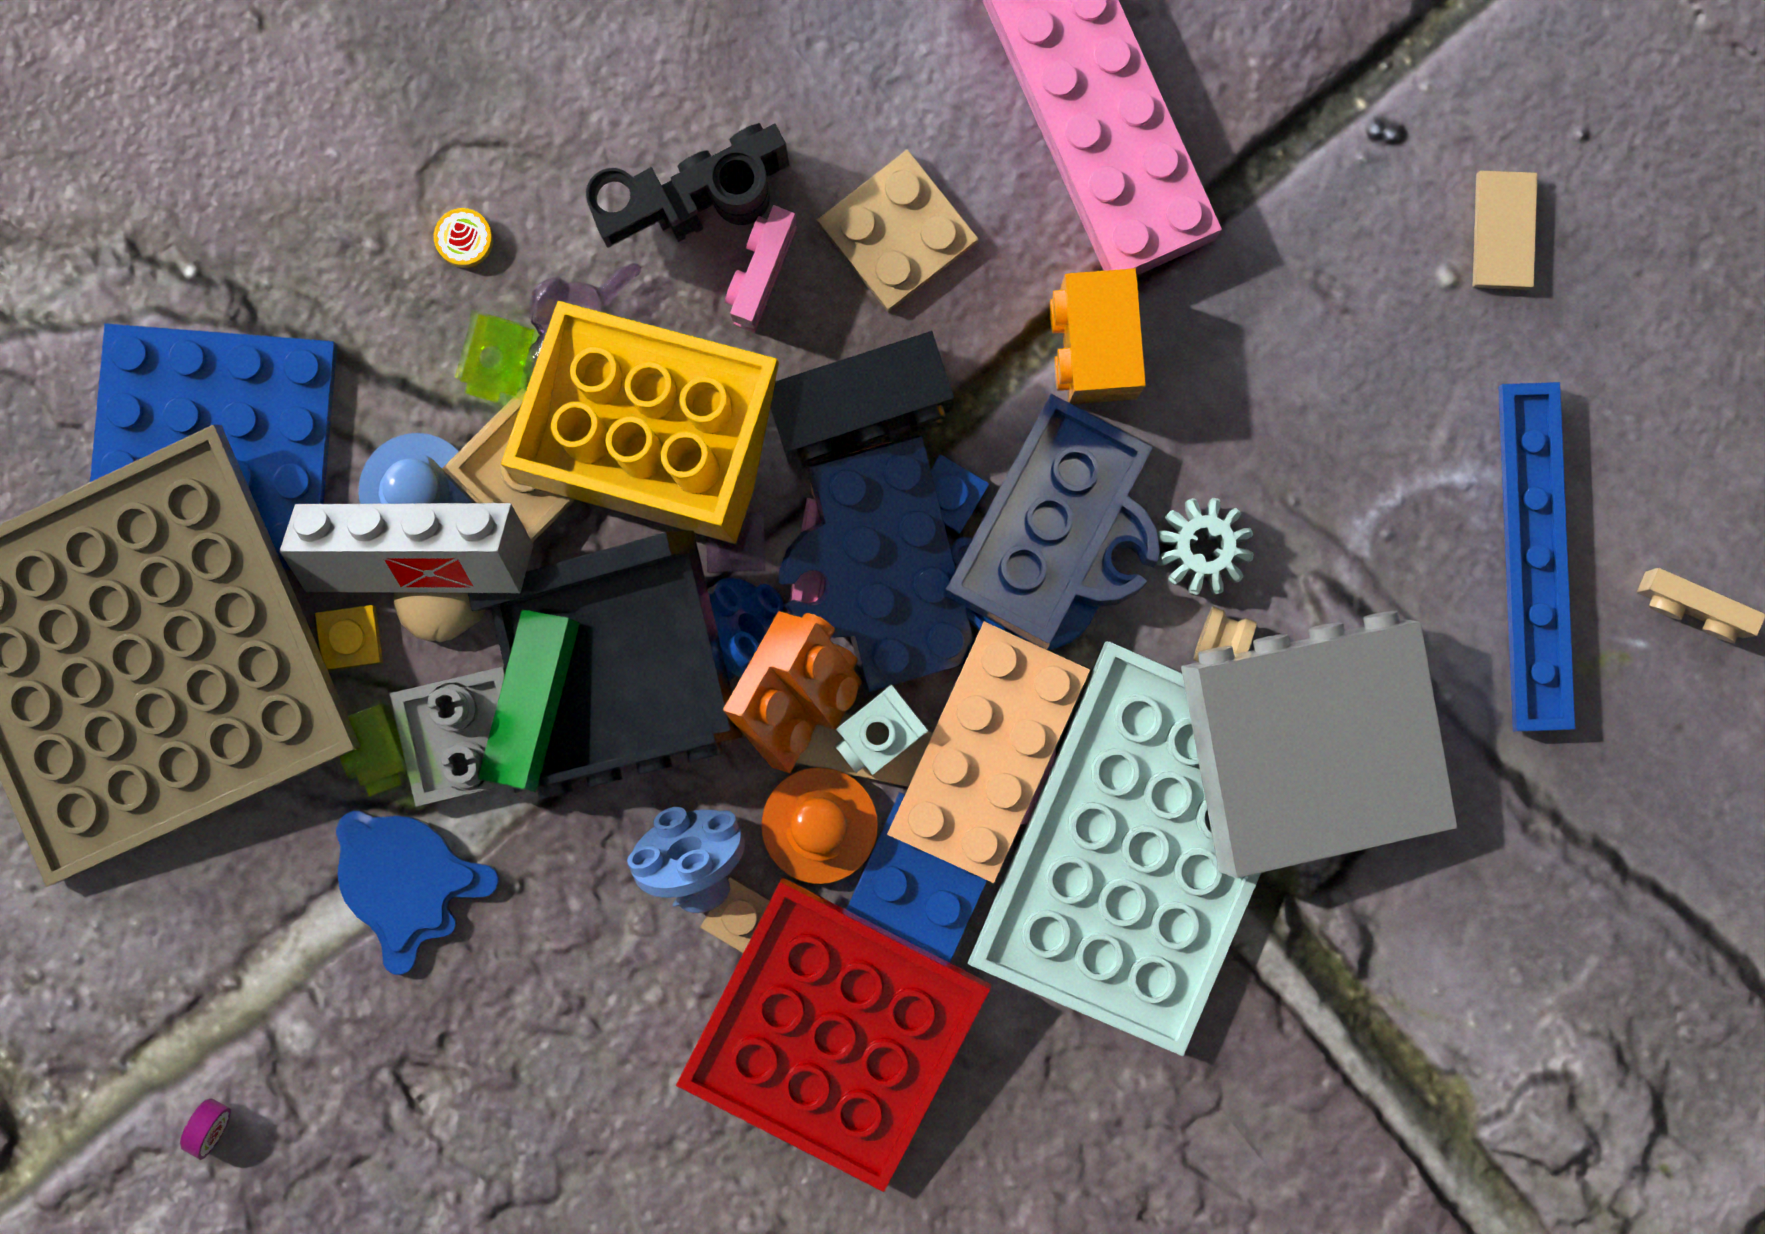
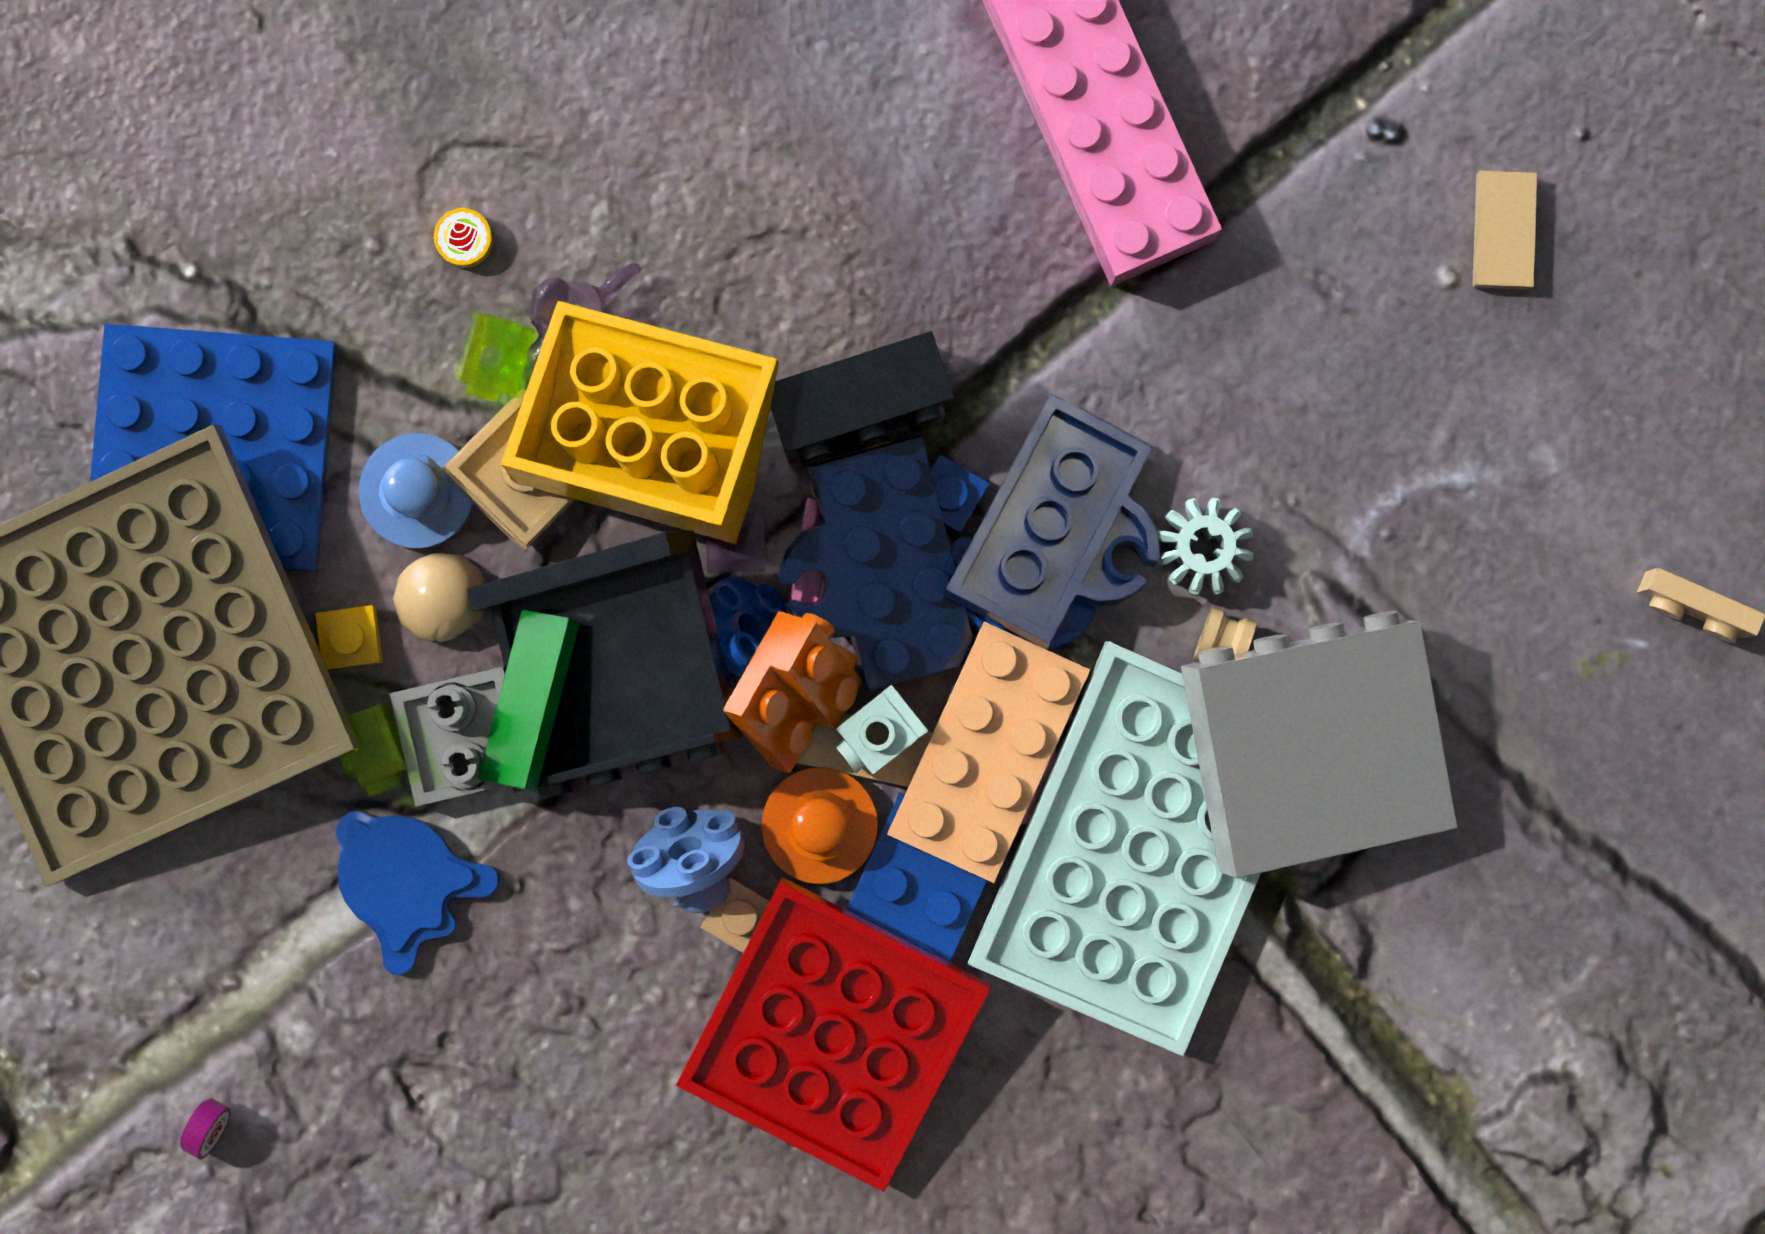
light grey brick [280,503,533,593] -> none
black plate [586,123,789,248] -> none
bright pink plate [725,205,797,333] -> none
tan plate [817,149,978,312] -> none
light orange brick [1050,268,1146,405] -> none
blue plate [1498,382,1575,732] -> none

